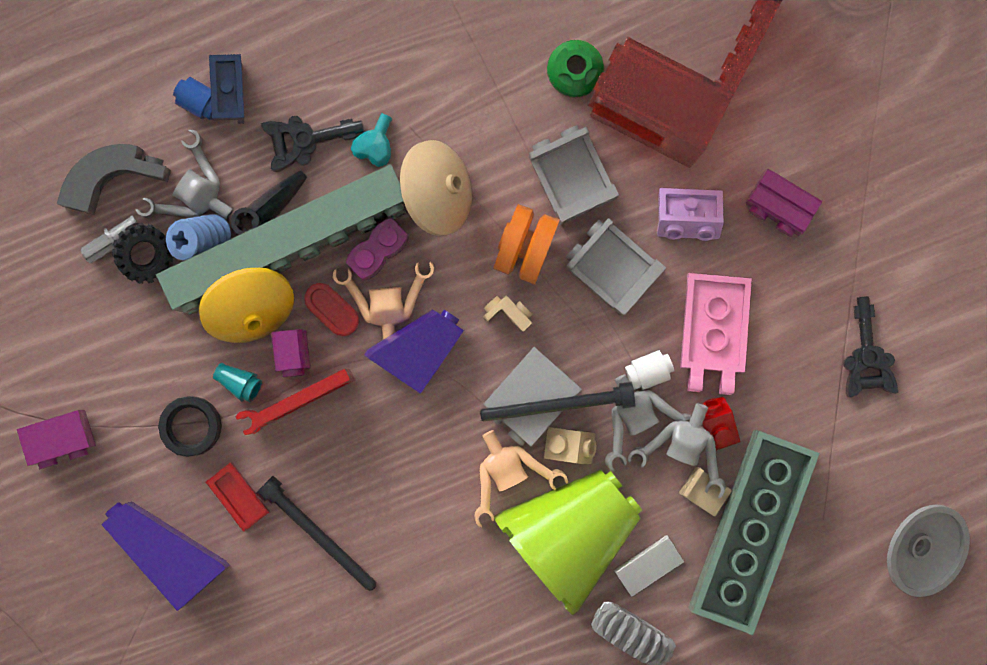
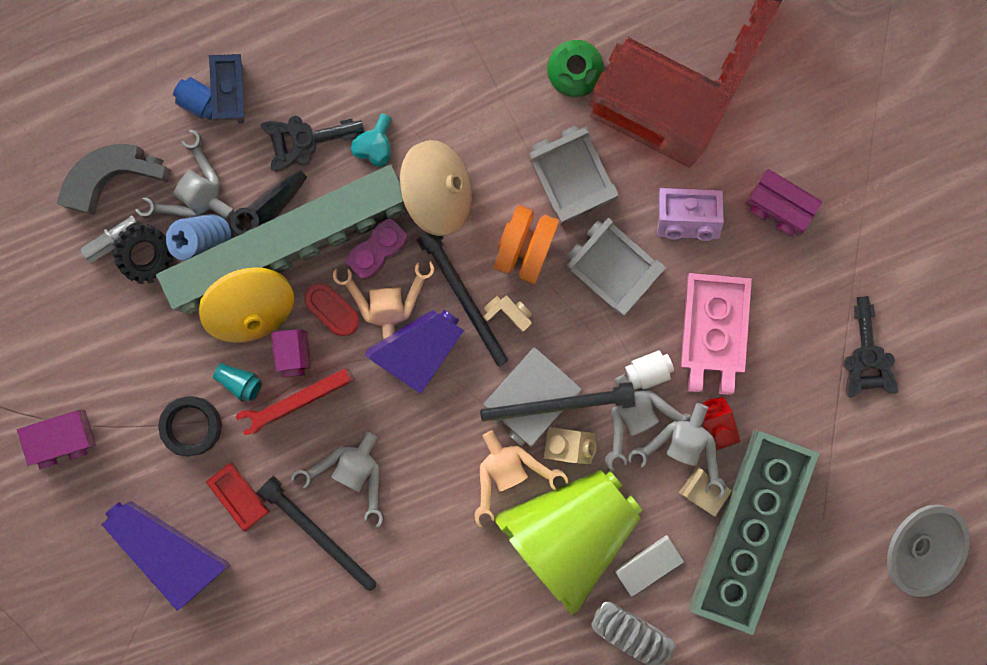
none -> light grey piece [291,431,384,528]
none -> black piece [416,233,508,366]

